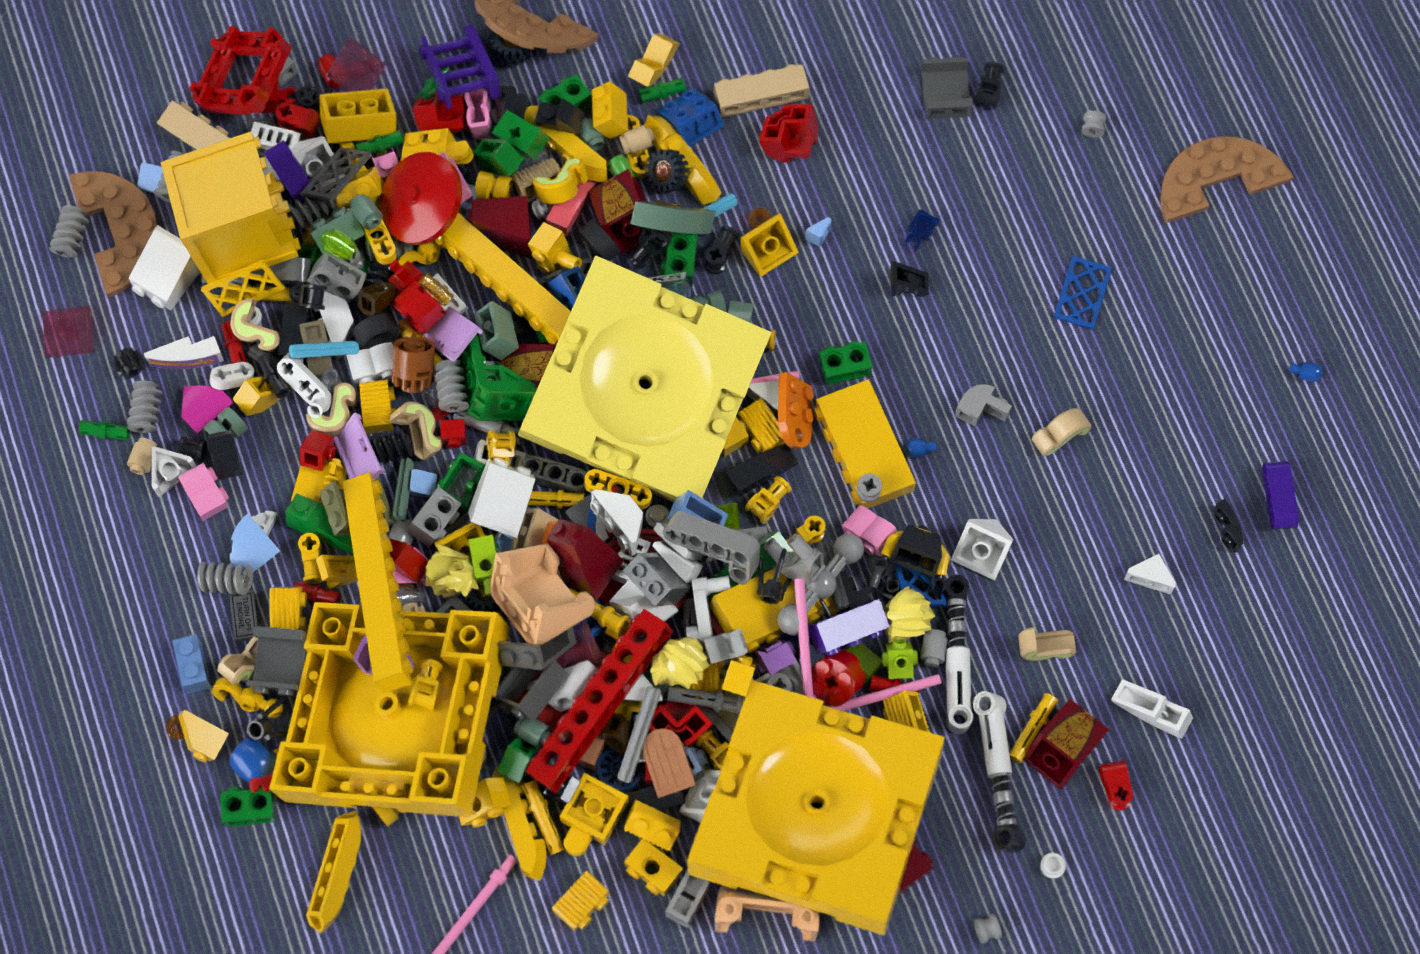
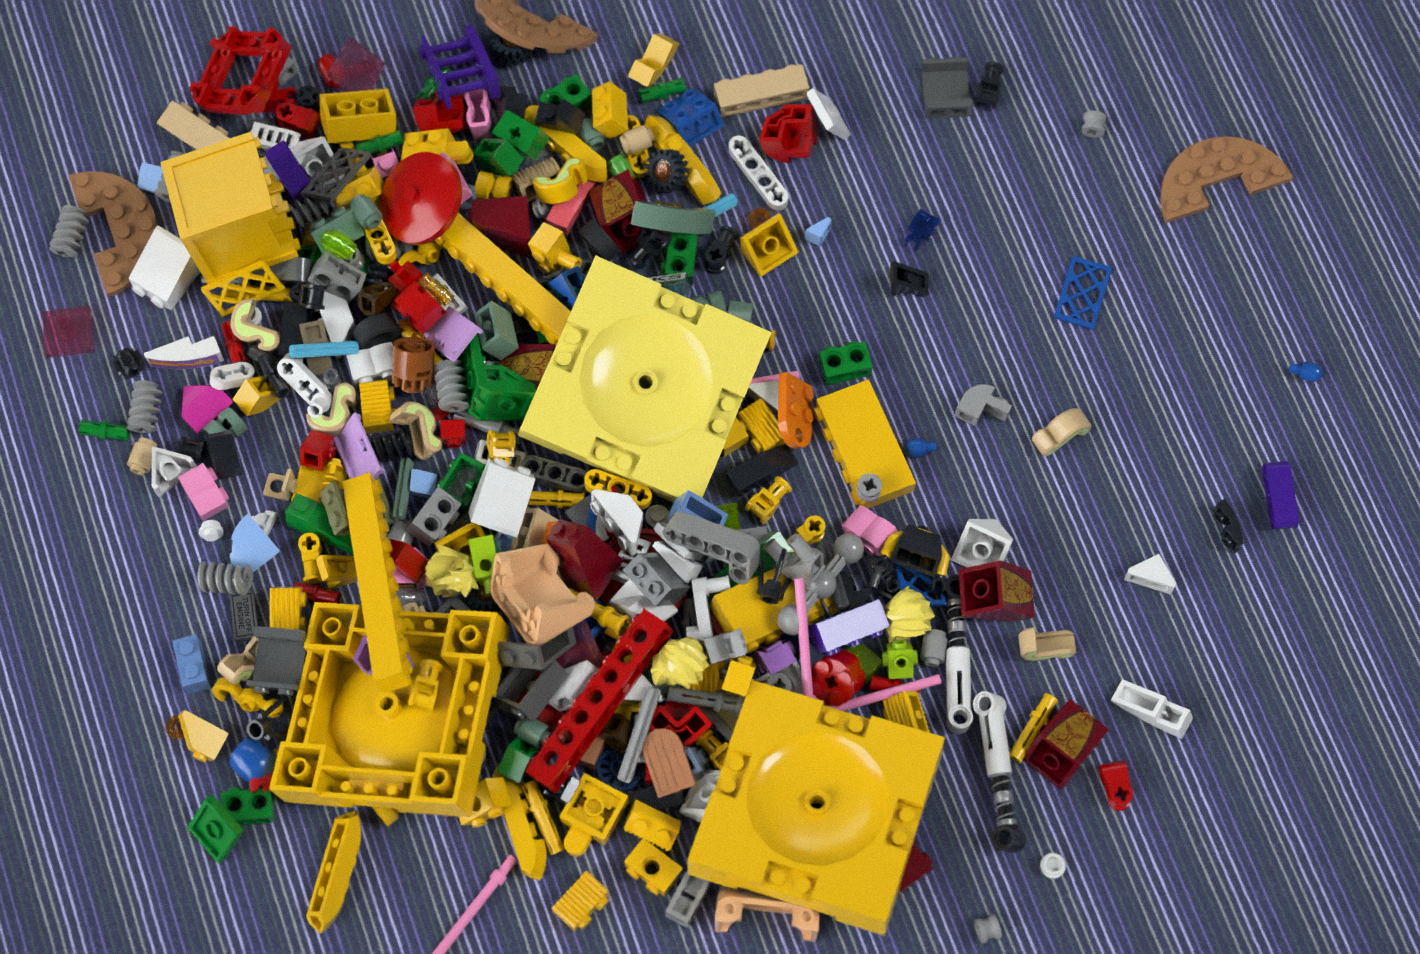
none -> green tile [187,794,244,864]
none -> white plate [199,520,223,541]
none -> tan bracket [263,469,297,501]
none -> white beam [729,136,788,211]
none -> white plate [807,88,851,140]
none -> dark red slope [959,560,1035,622]

